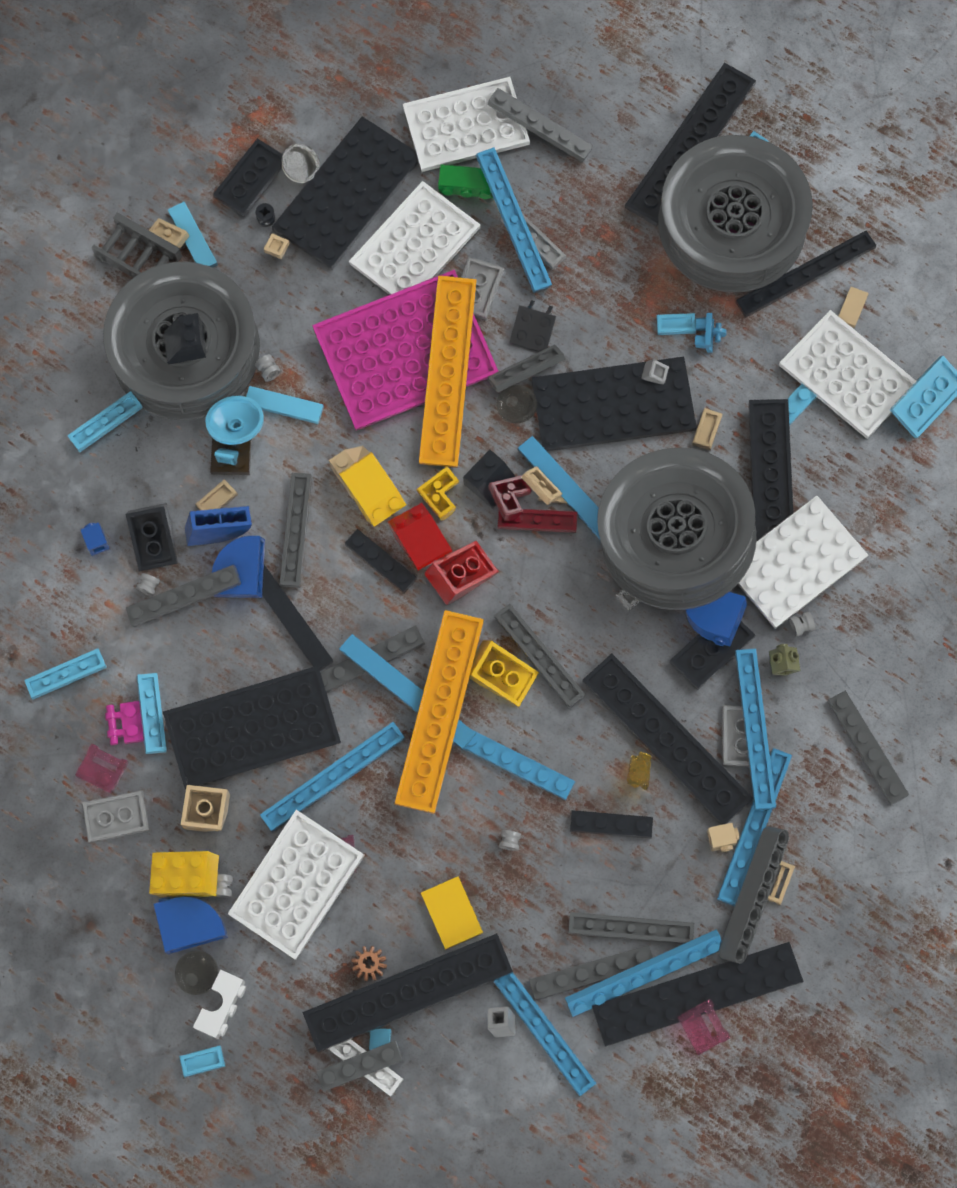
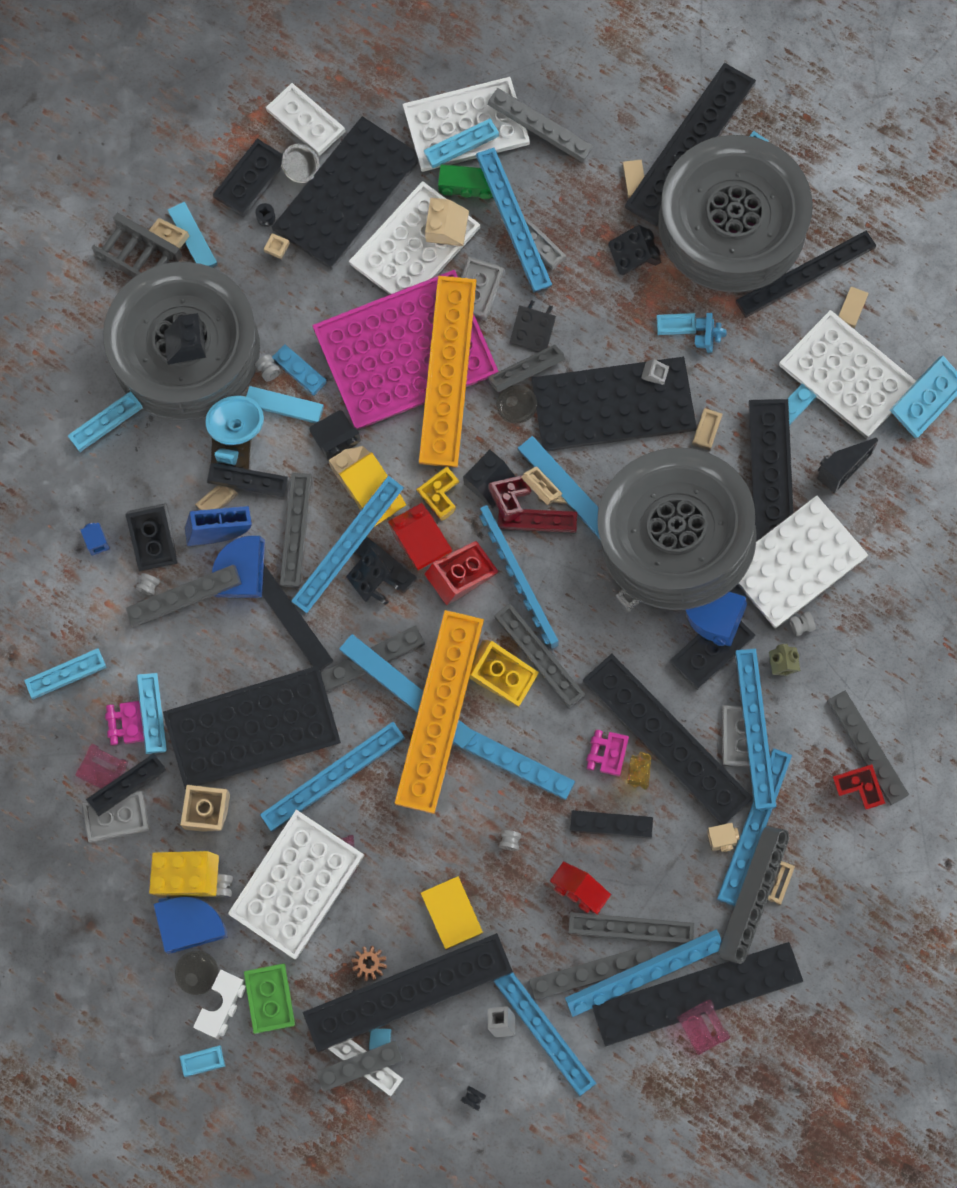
none -> black plate [86,753,166,817]
none -> black plate [207,463,288,497]
none -> bright green plate [244,963,296,1034]
none -> white plate [266,83,345,156]
none -> dark azure plate [272,344,327,396]
none -> dark azure plate [292,475,404,613]
none -> black bracket [309,410,361,460]
none -> black plate [346,548,402,605]
none -> medium azure plate [424,118,499,168]
none -> tan slope [425,198,469,246]
none -> black wheel [460,1086,486,1111]
none -> dark azure plate [479,505,559,649]
none -> red brick [550,861,612,915]
none -> dark pink plate [586,730,629,777]
none -> black bracket [609,225,662,275]
none -> tan tile [623,159,644,198]
none -> black slope [817,437,878,494]
none -> red brick [832,764,885,810]

